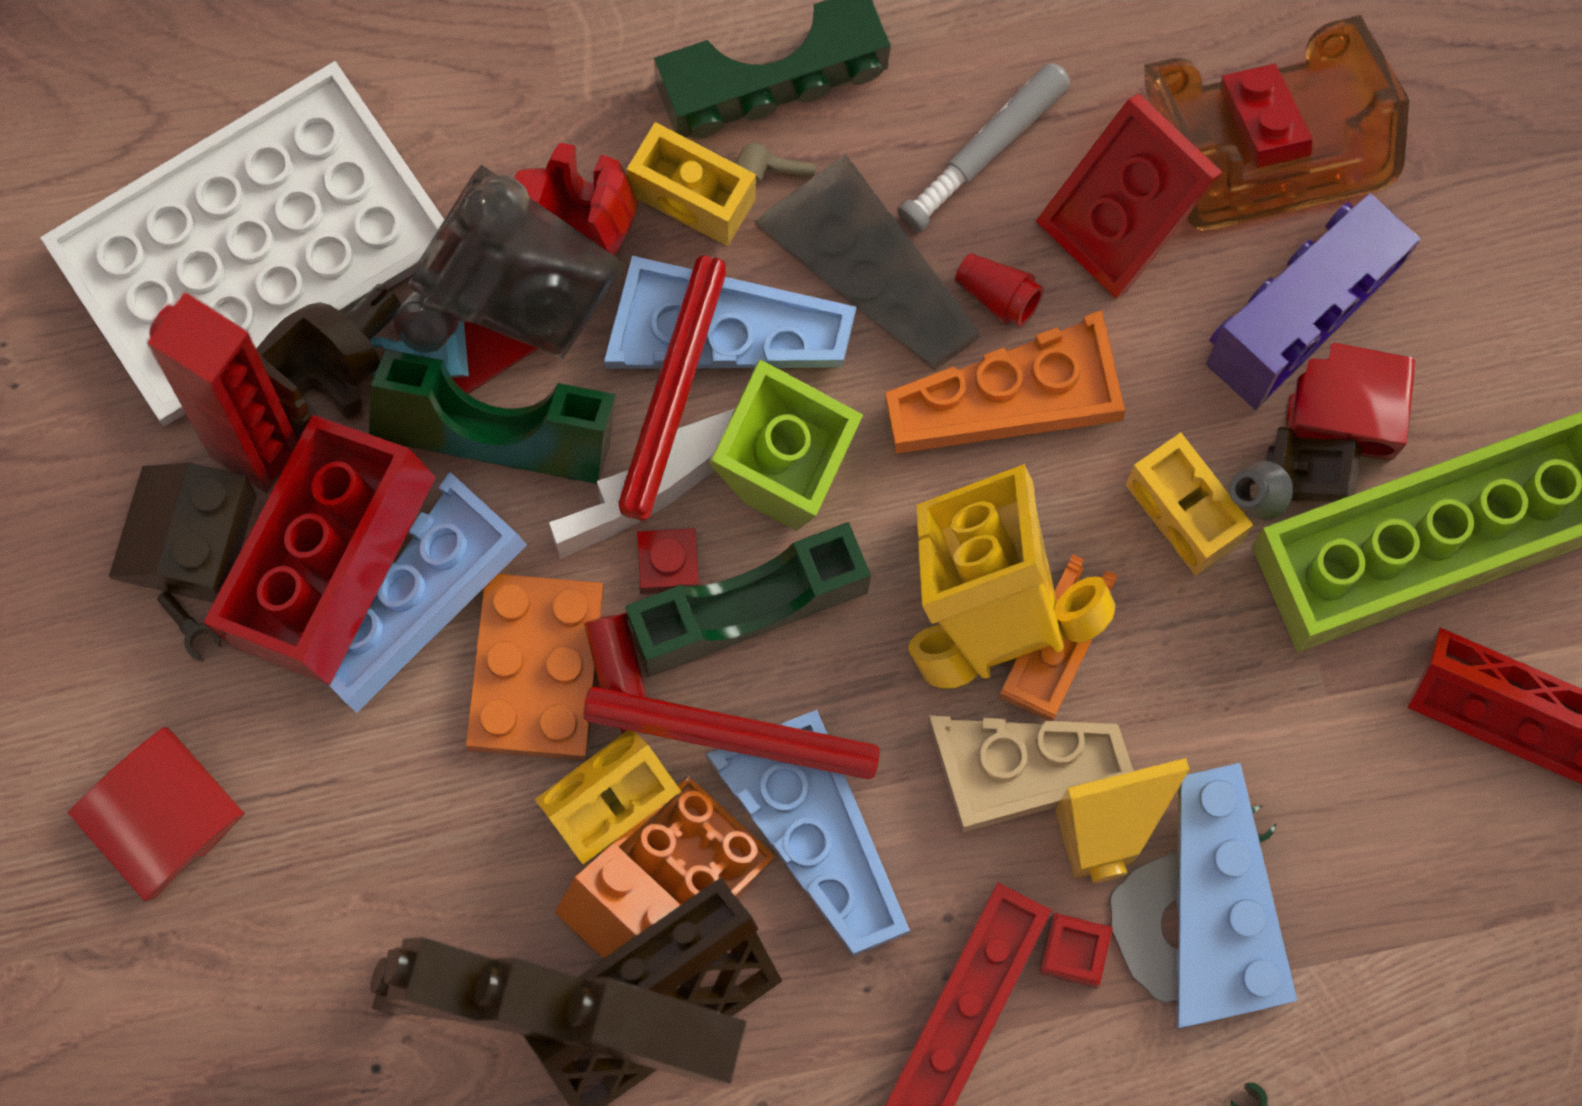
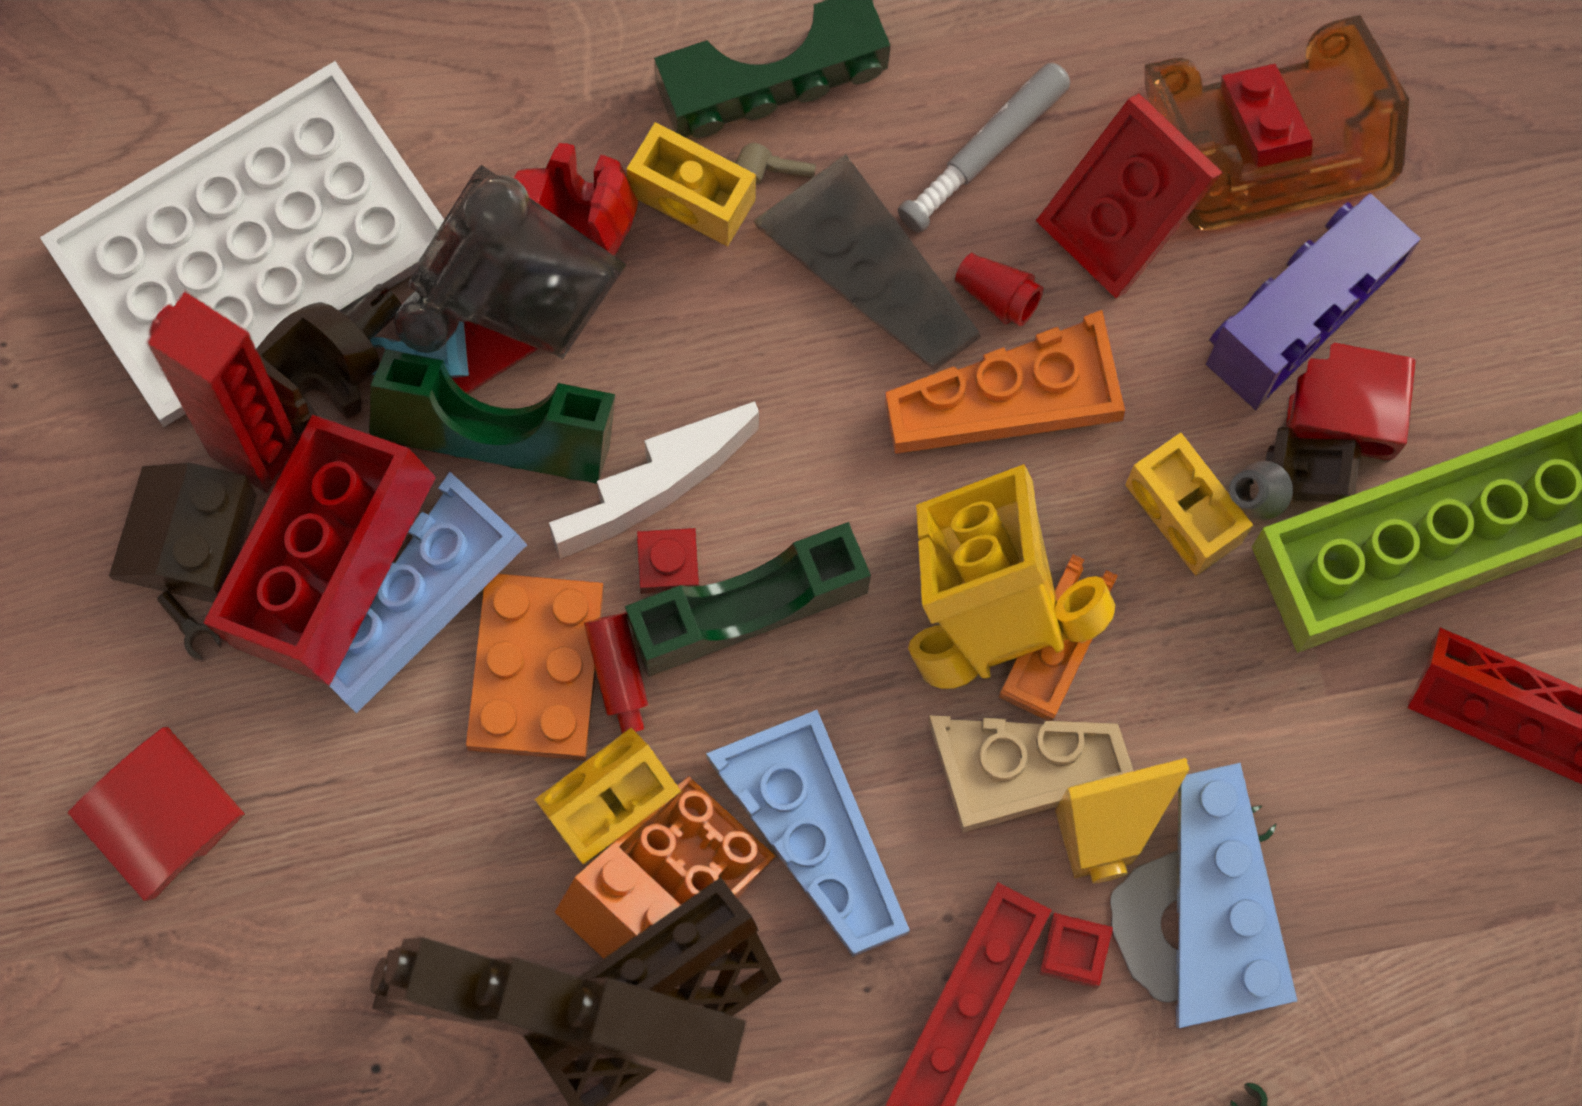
red axle [583,687,880,780] -> none
light blue wing [604,256,856,369] -> none
red axle [618,255,727,521] -> none
lime slope [709,359,863,531] -> none

